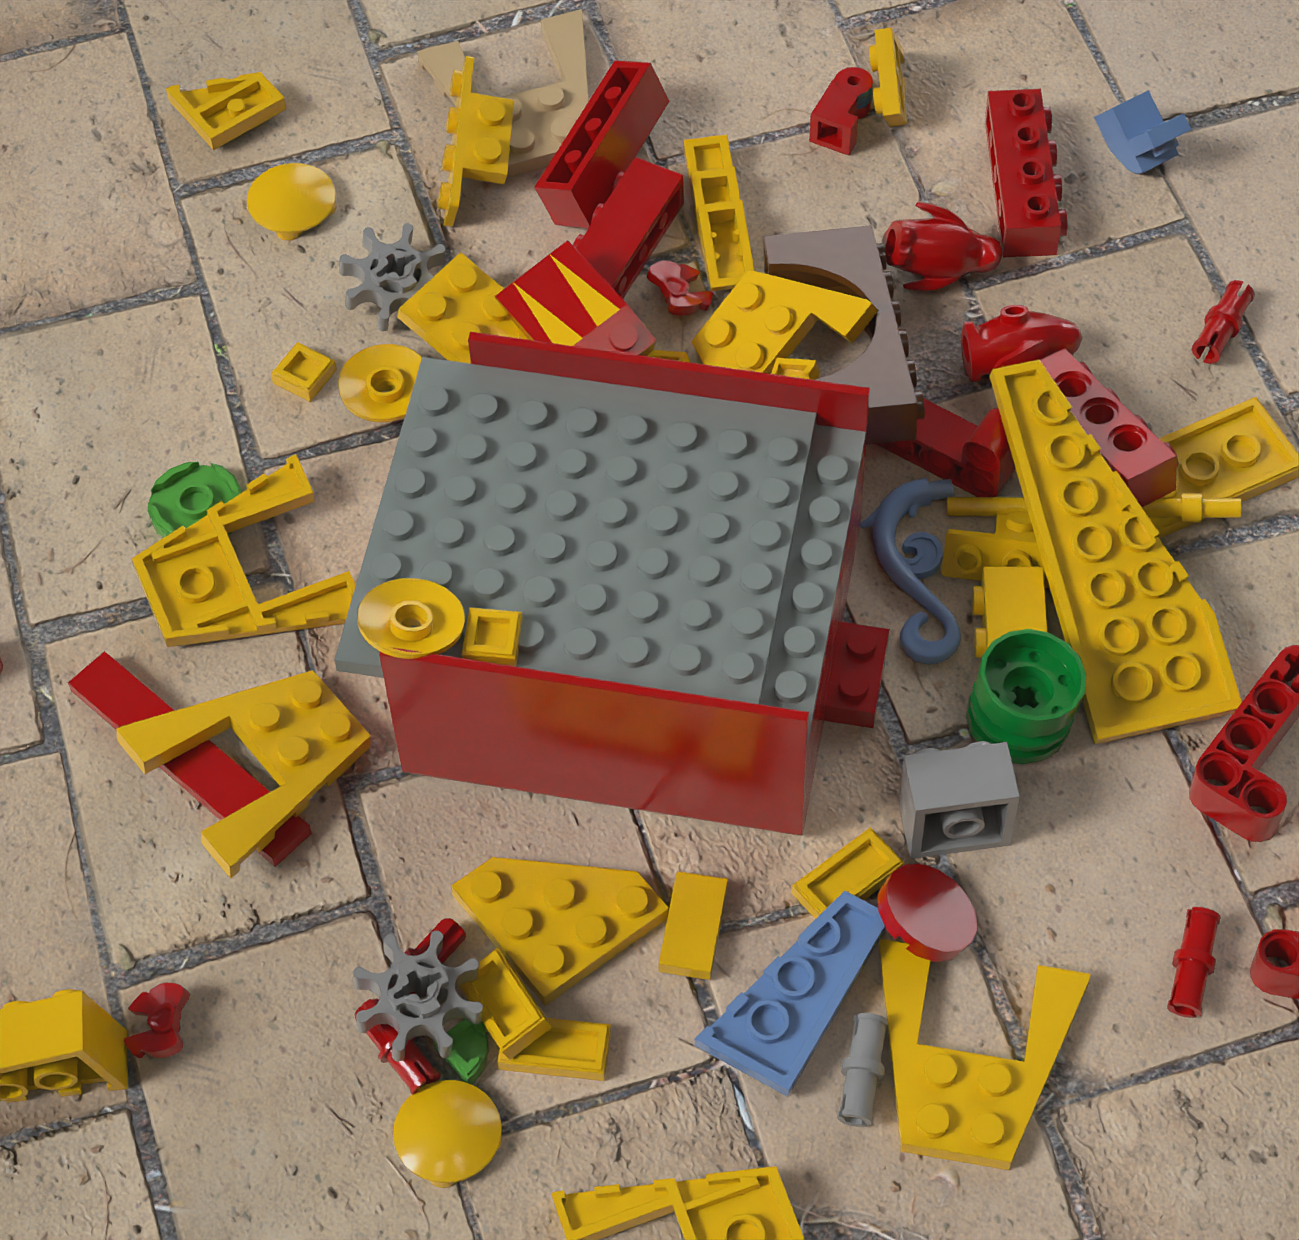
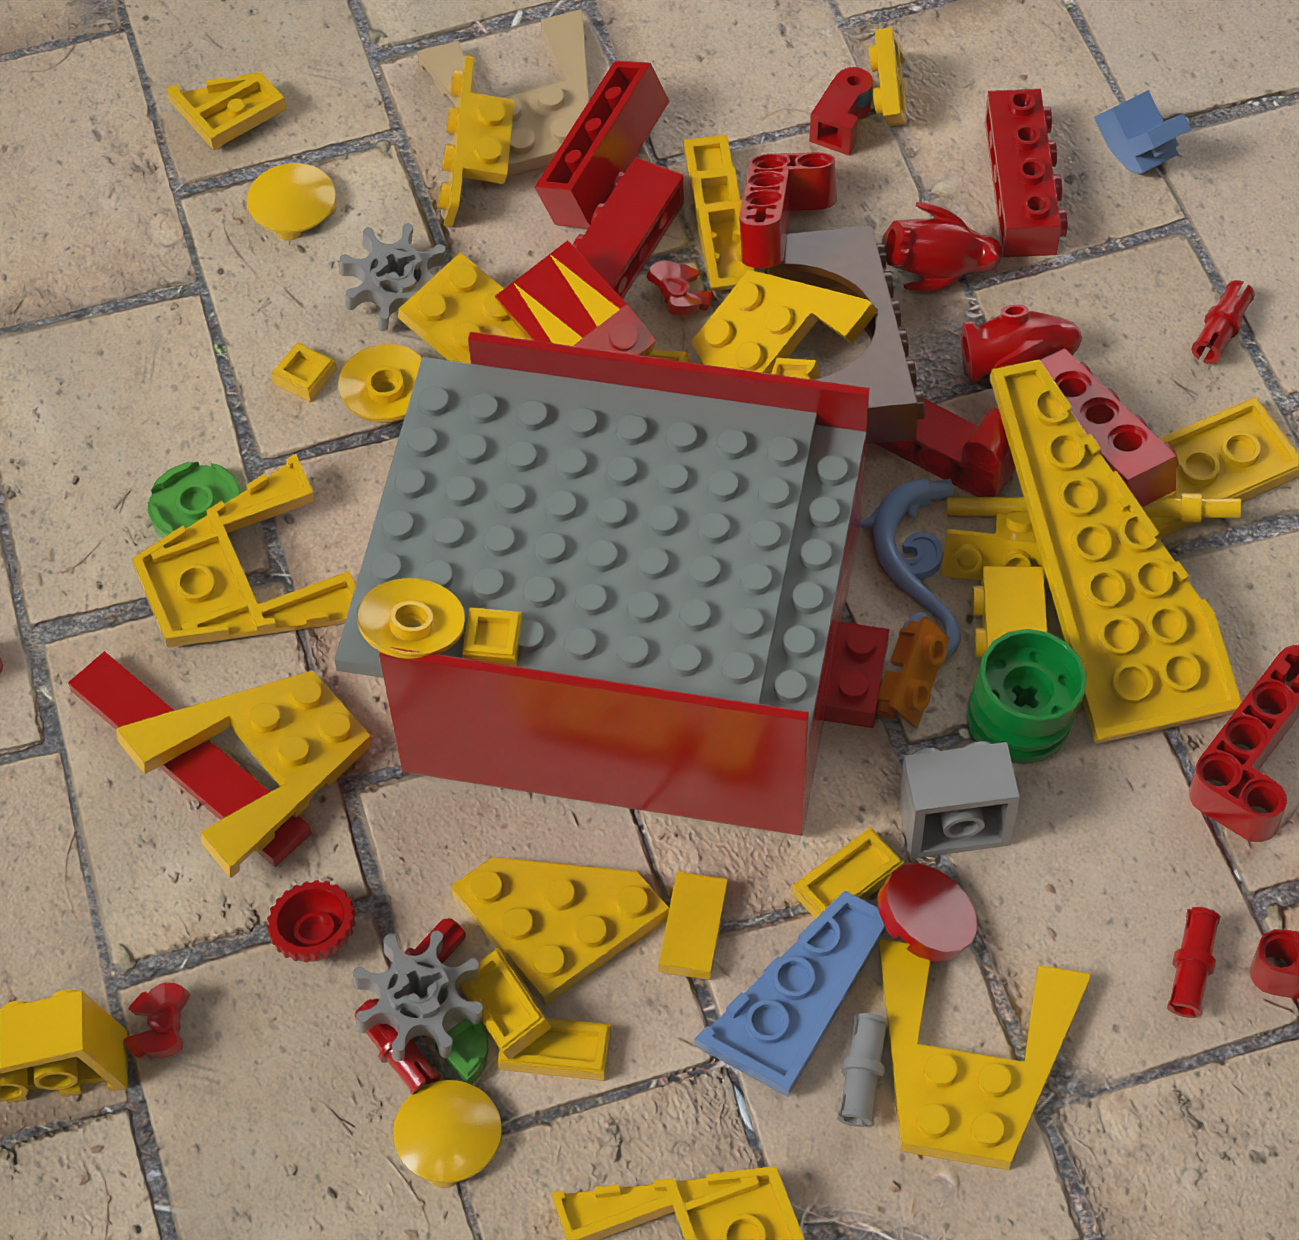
none -> red hat [267,880,356,963]
none -> red beam [739,152,837,268]
none -> orange hinge [876,616,950,728]

